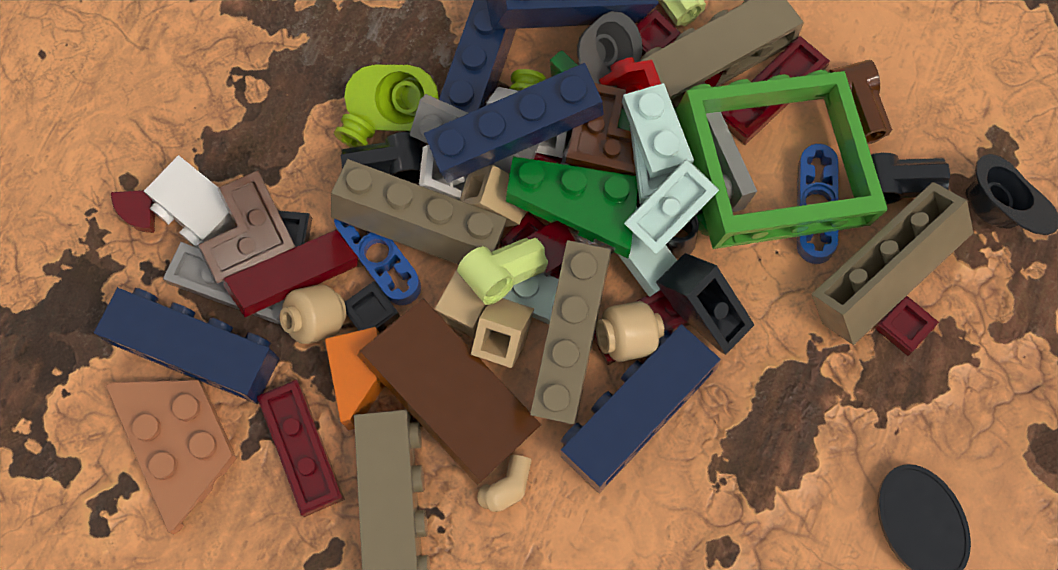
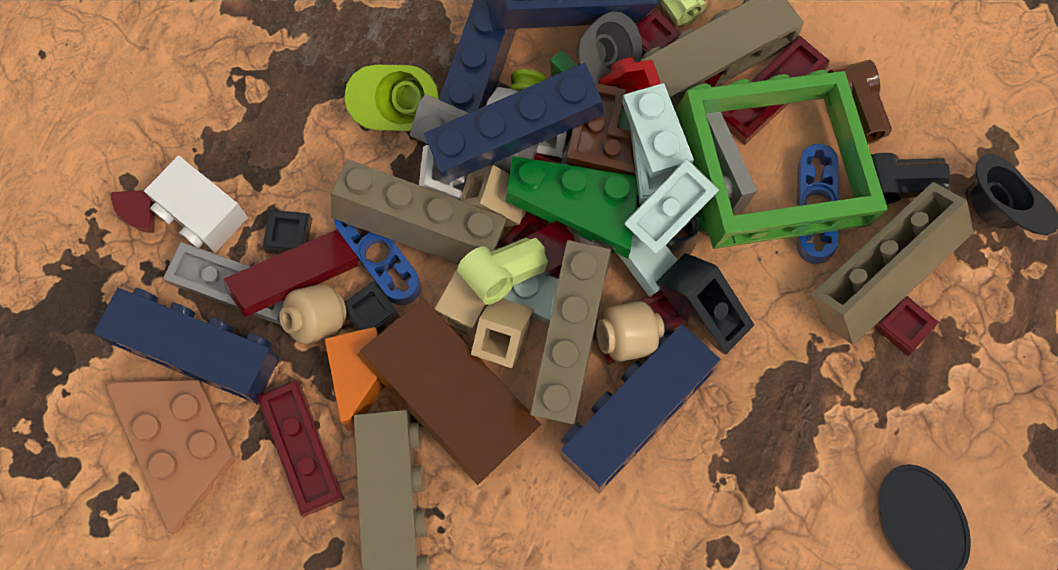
reddish brown plate [197,170,295,283] -> none
lime bush [334,114,375,148] -> none
black piece [341,132,423,183] -> none
tan arm [477,455,532,512] -> none

